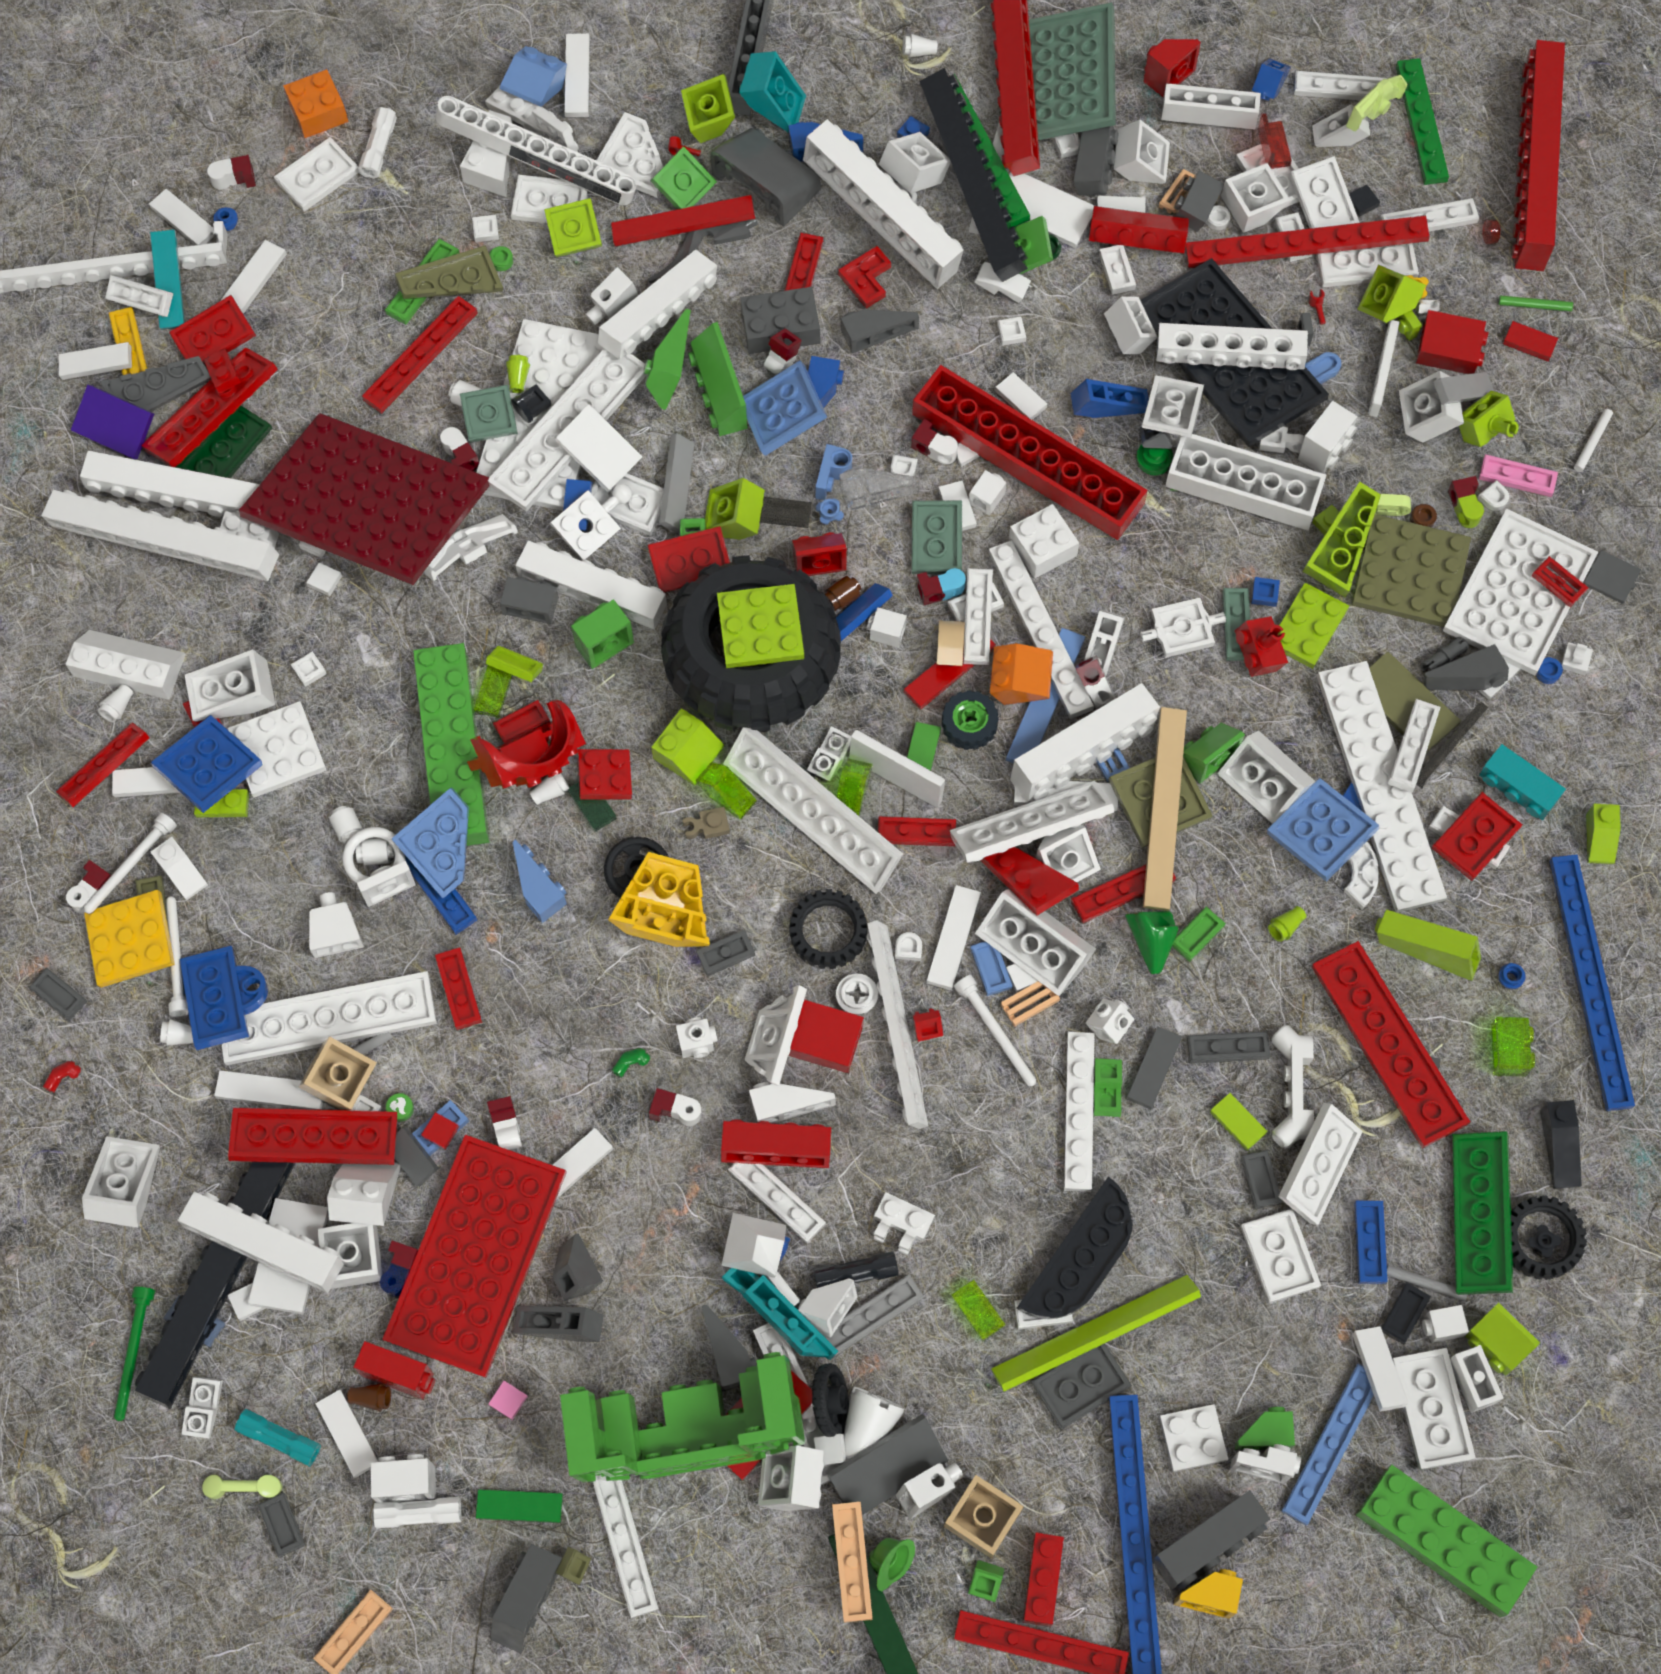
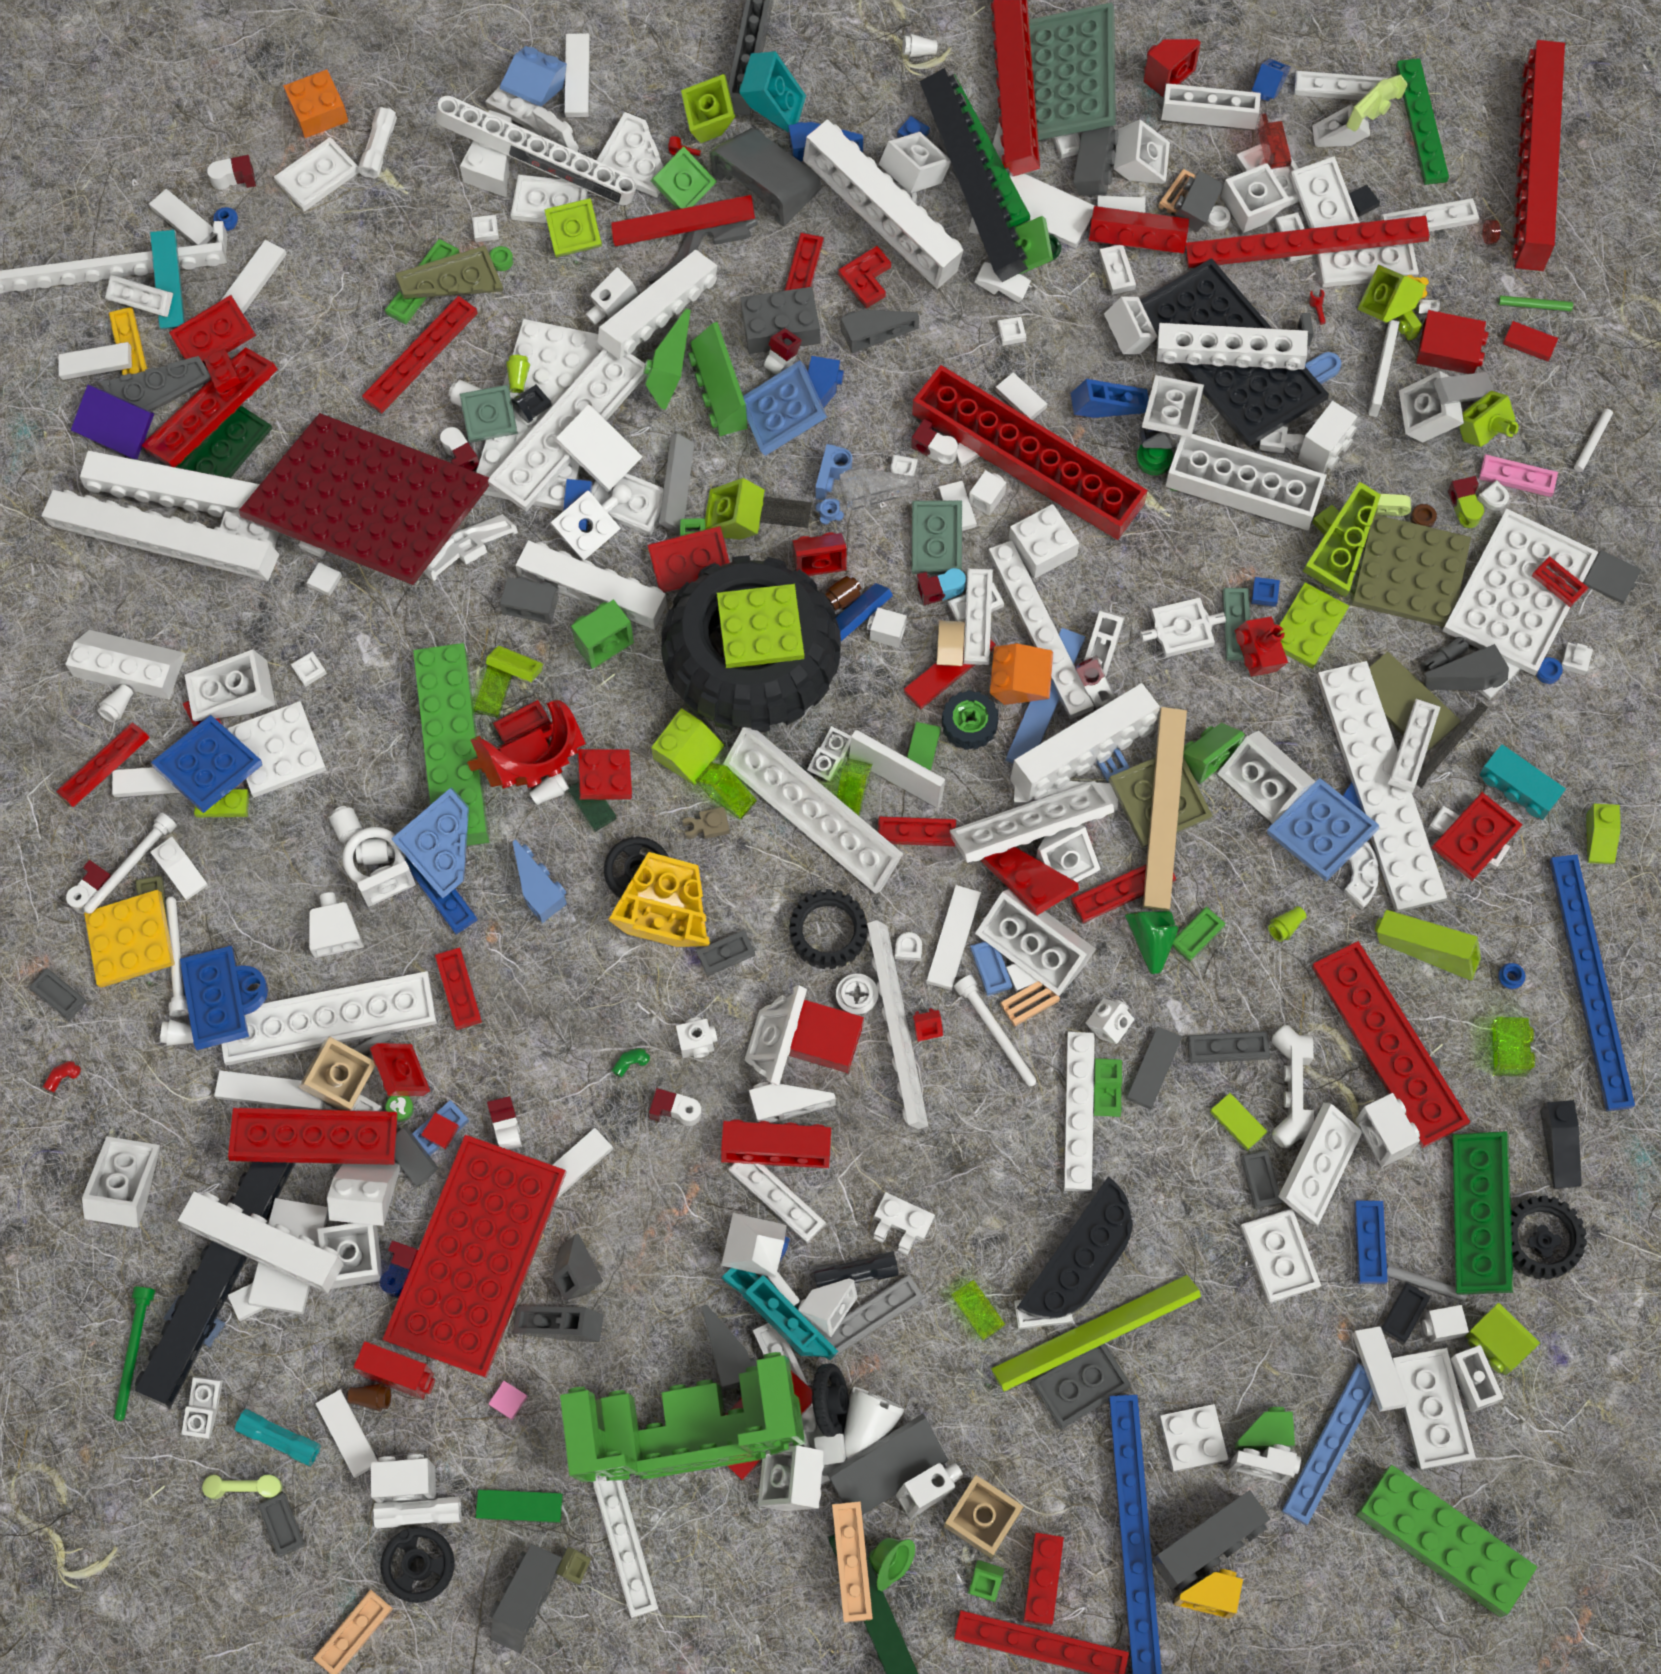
none -> red plate [370,1043,430,1096]
none -> black wheel [380,1527,455,1603]
none -> white brick [1355,1093,1420,1168]

